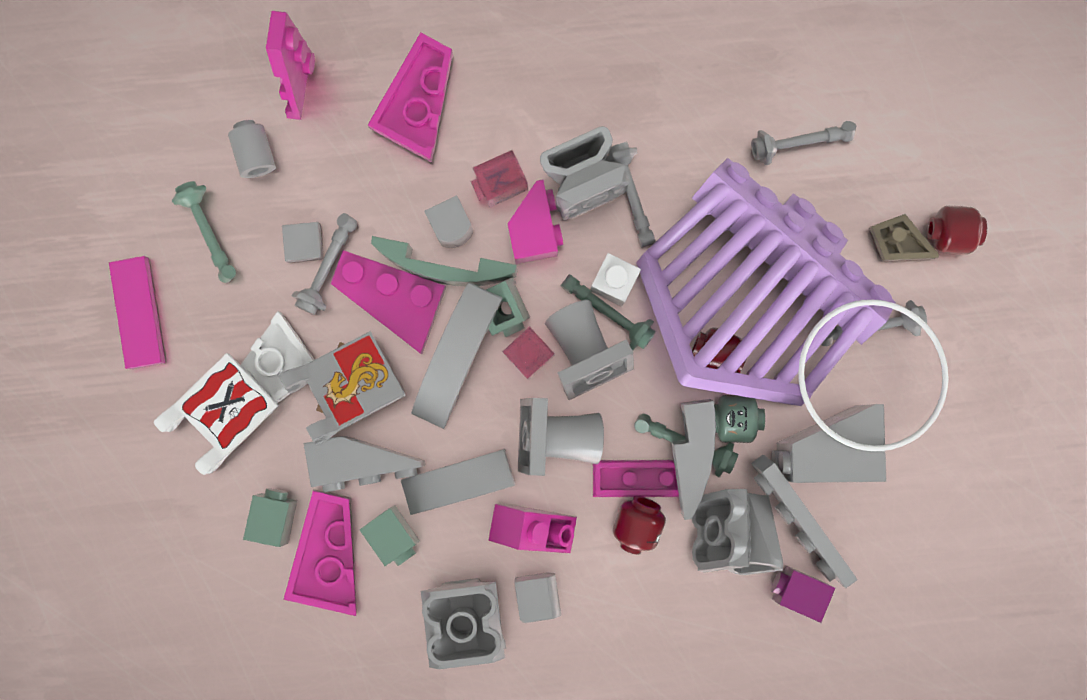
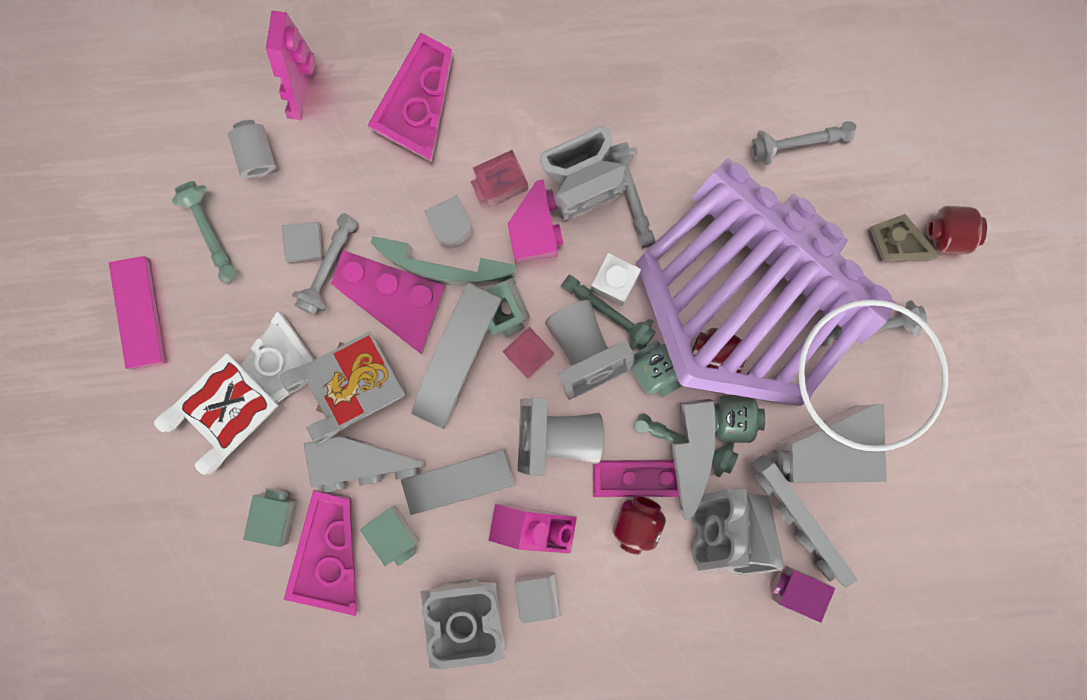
none -> sand green head [631,341,681,397]

